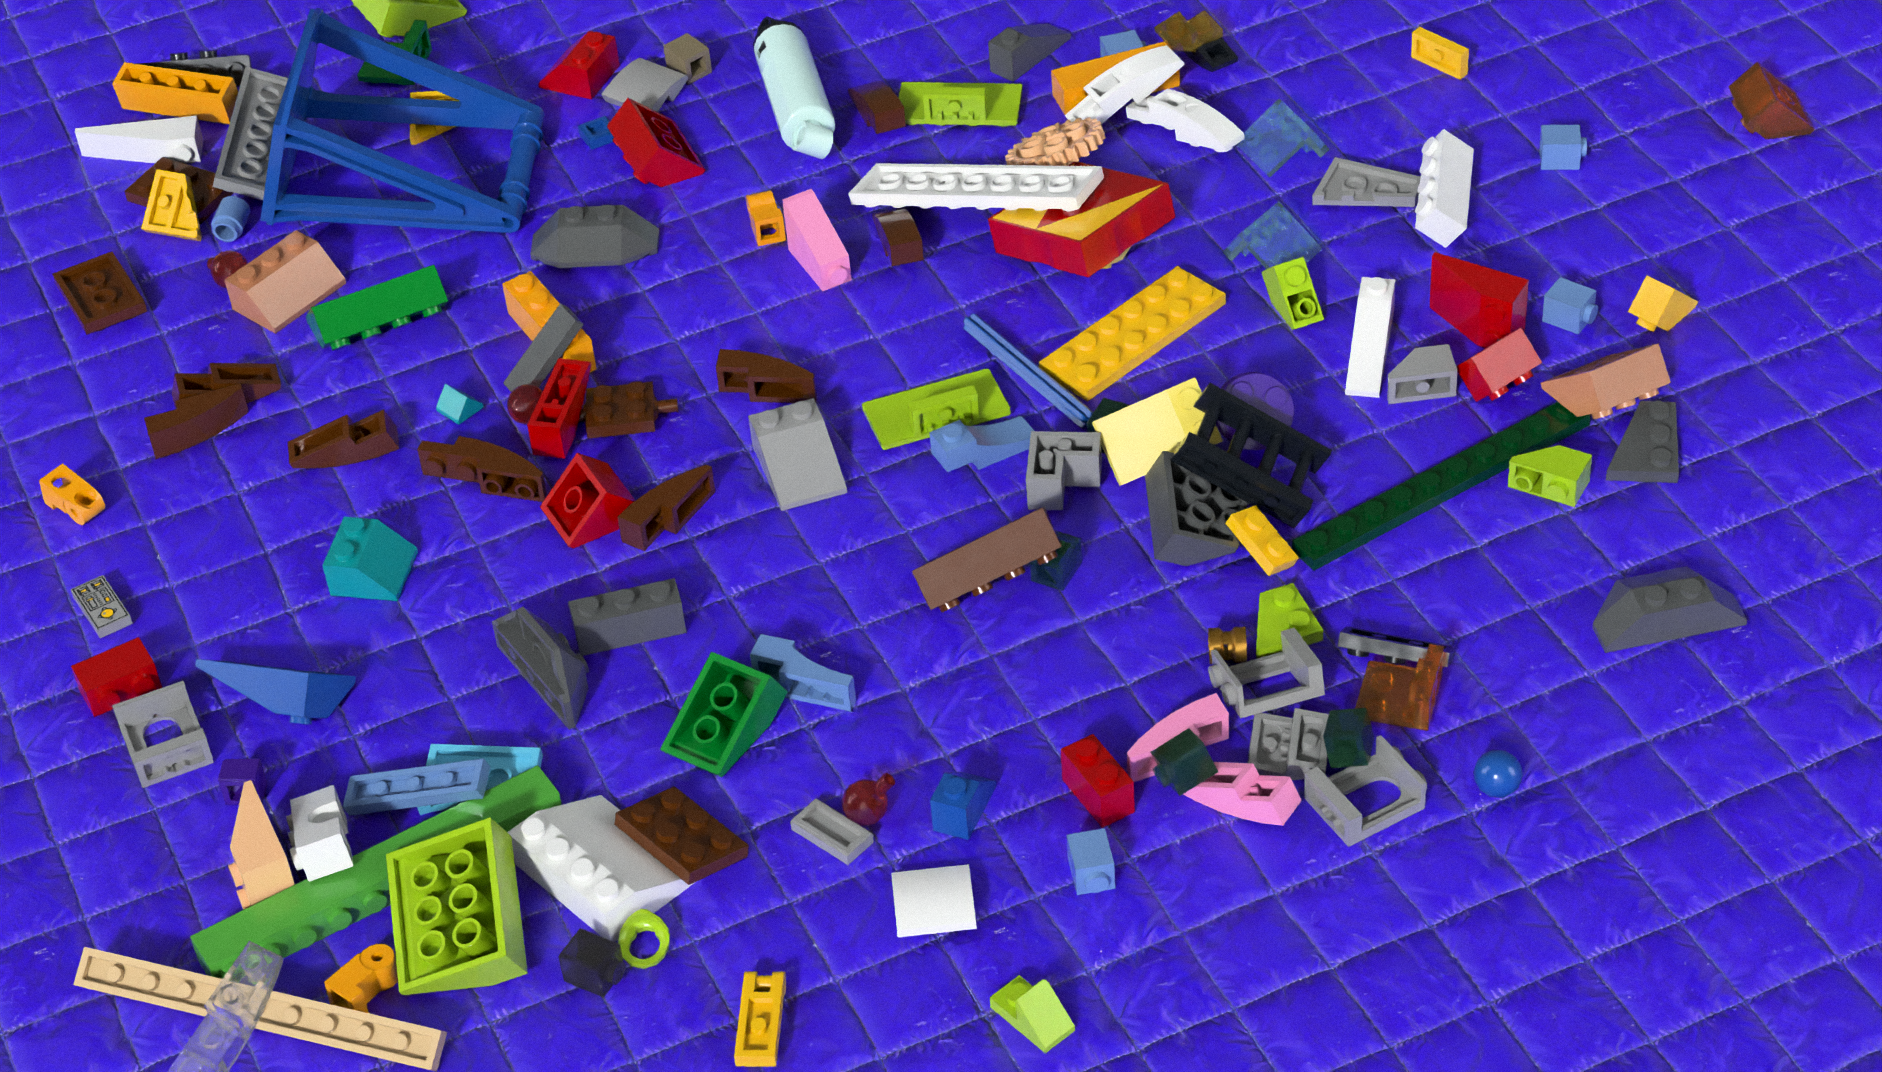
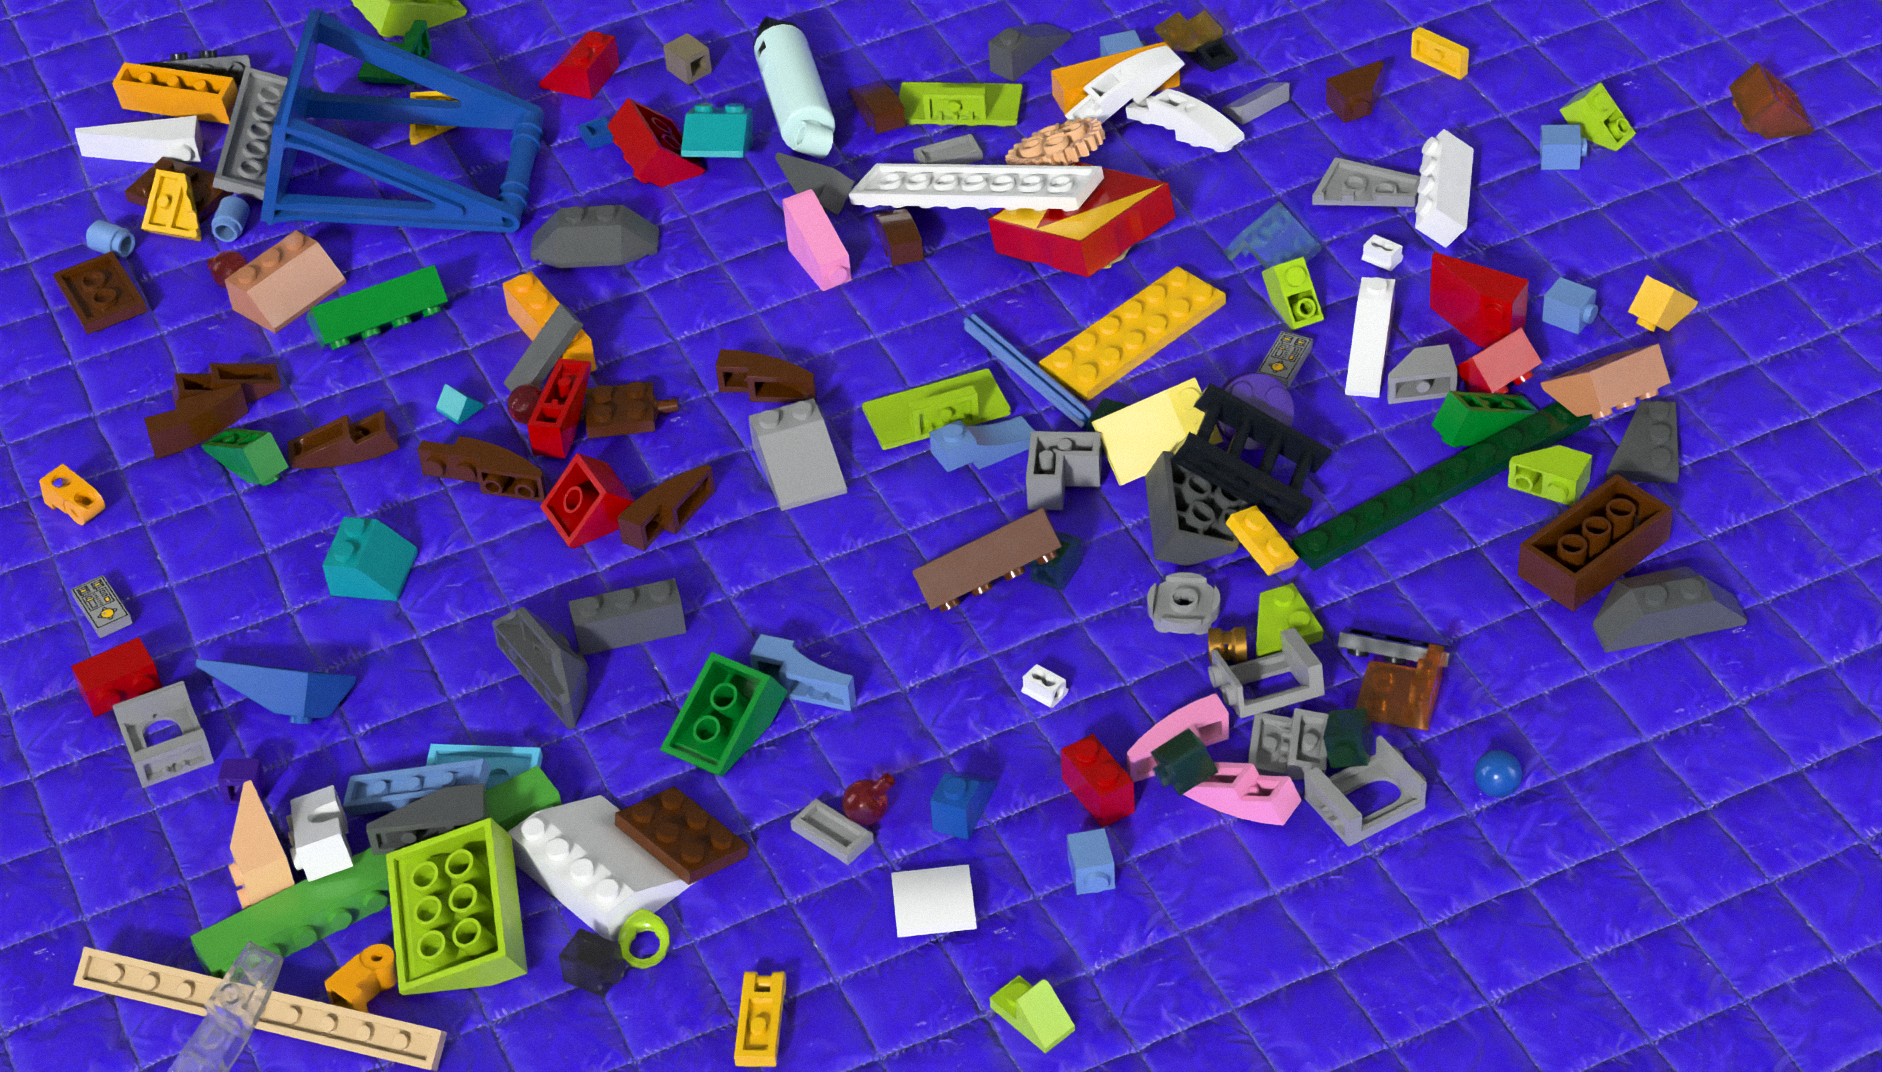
light grey slope [601,57,689,112] -> none
light orange leg [746,190,786,246] -> none
clear light blue bracket [1236,98,1329,177] -> none
none -> medium blue brick [86,220,135,258]
none -> green slope [201,428,289,486]
none -> dark grey slope [366,783,490,855]
none -> teal slope [681,103,753,158]
none -> dark grey slope [774,152,855,215]
none -> light grey tile [913,134,983,164]
none -> white piece [1021,664,1069,708]
none -> light grey plate [1147,572,1220,635]
none -> light grey slope [1222,82,1289,125]
none -> tile [1257,331,1313,389]
none -> reddish brown slope [1326,60,1384,123]
none -> white piece [1361,234,1403,271]
none -> green slope [1431,391,1539,448]
none -> reddish brown brick [1518,474,1673,612]
none -> lime slope [1559,82,1636,151]

